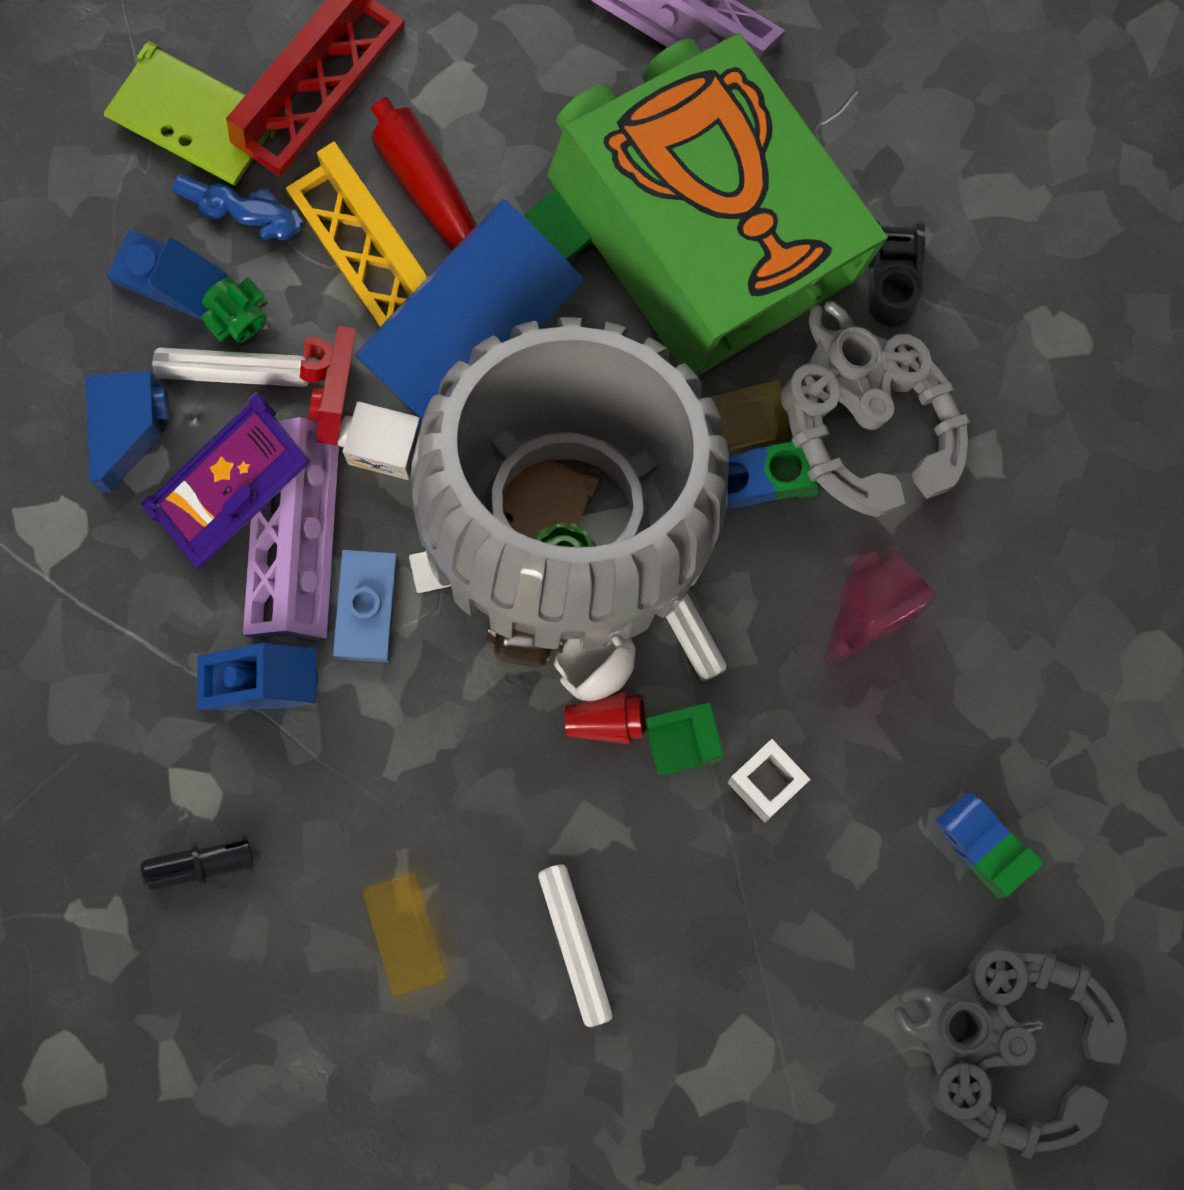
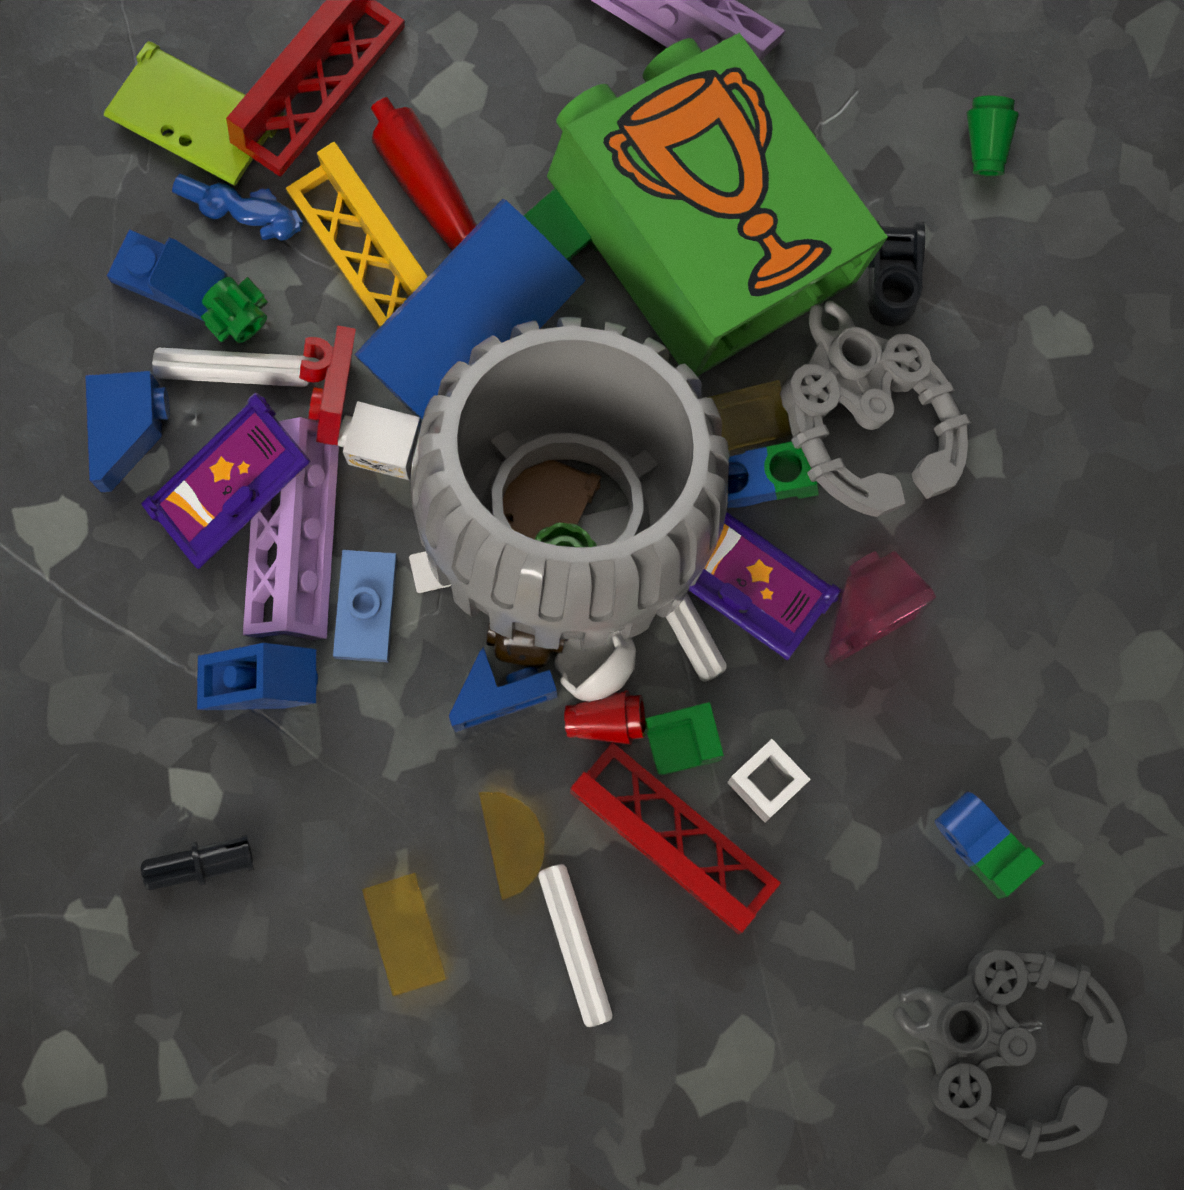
none -> blue slope [449,647,558,733]
none -> clear yellow tile [479,792,545,901]
none -> red fence [570,742,781,935]
none -> door [689,512,842,661]
none -> green cone [966,95,1019,176]

